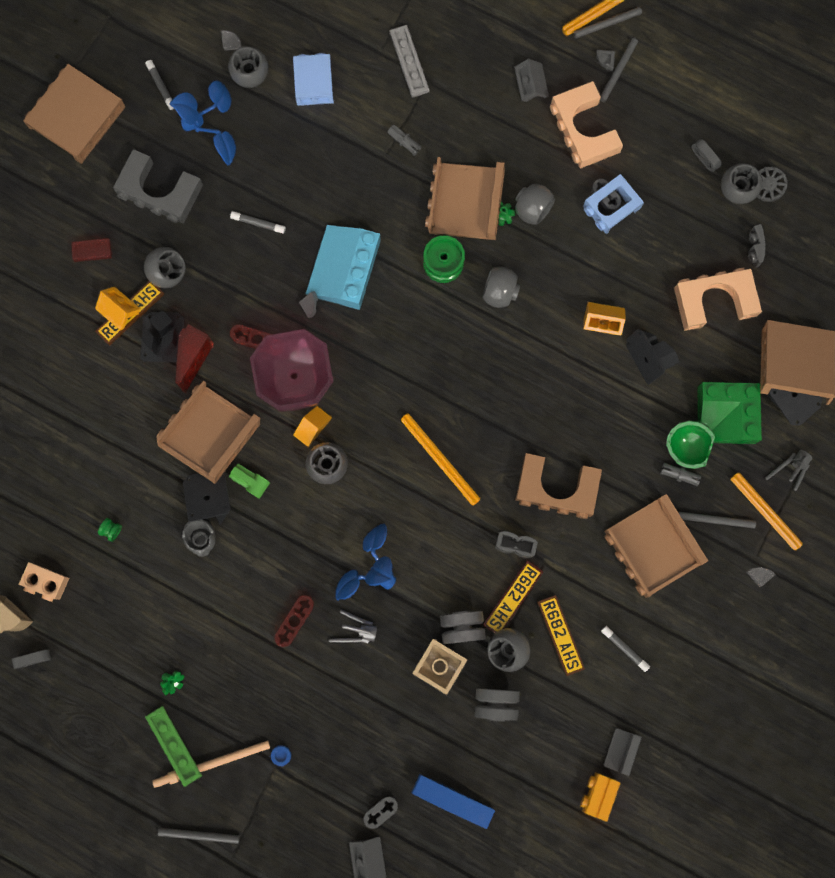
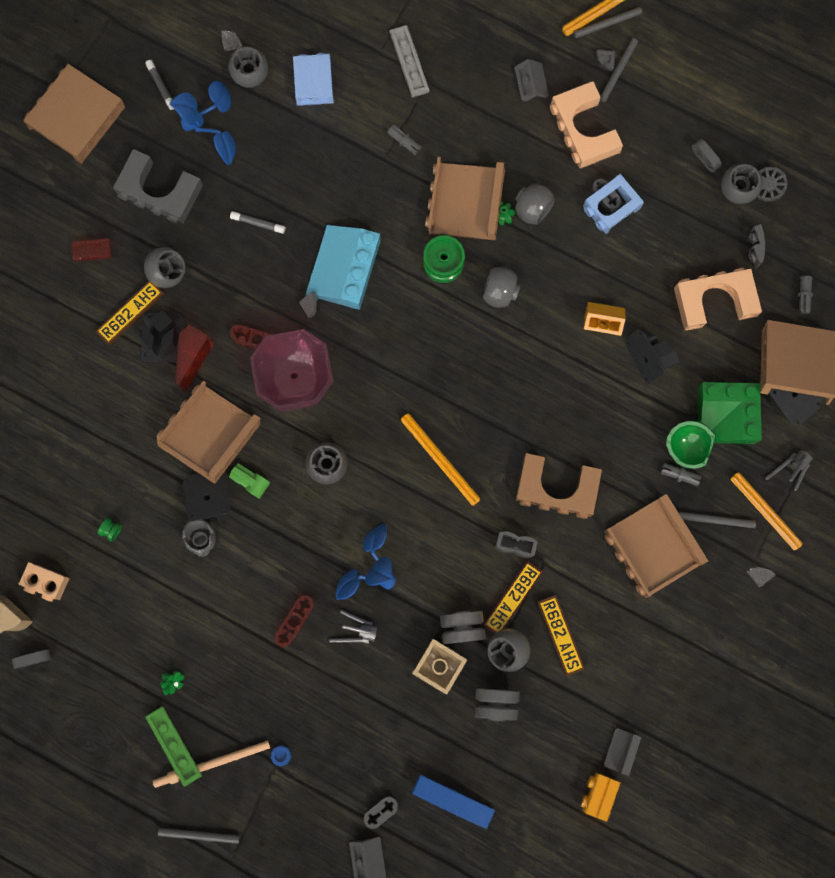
light orange panel [95,287,140,330] -> none
light orange slope [293,406,332,447] -> none
dark grey bar [601,626,650,672] -> none
none -> dark grey axle [798,276,813,314]

